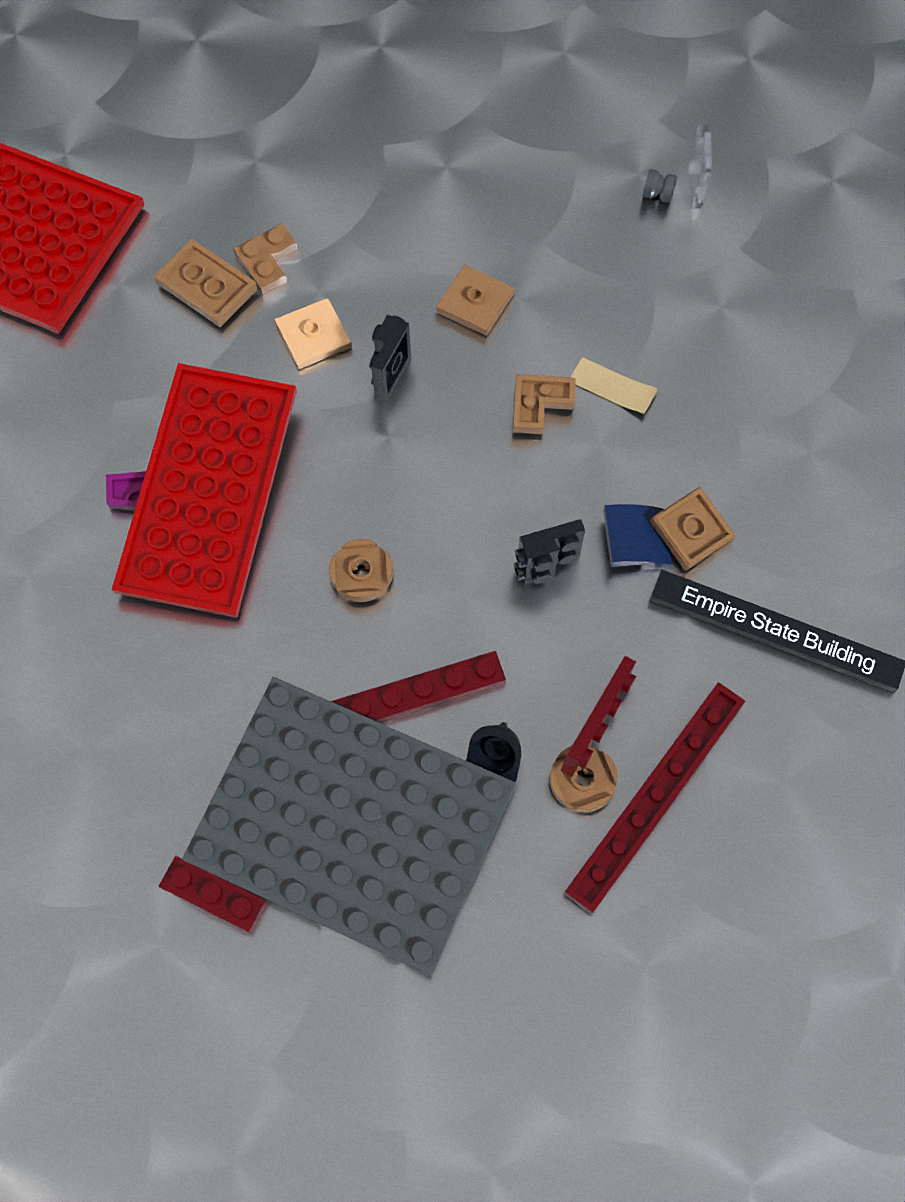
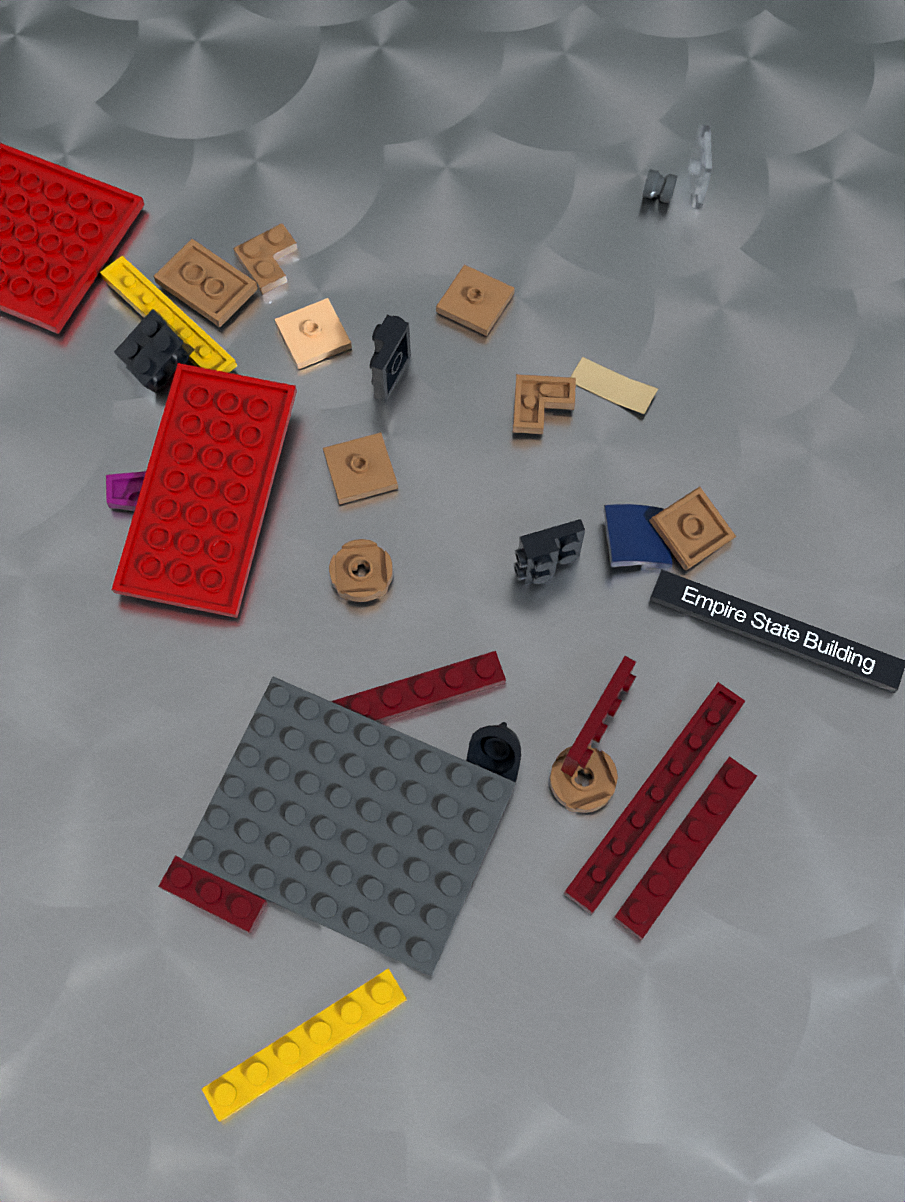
none -> yellow plate [100,256,237,373]
none -> black plate [114,309,195,393]
none -> yellow plate [201,968,407,1122]
none -> medium nougat plate [323,432,398,505]
none -> dark red plate [613,756,757,940]

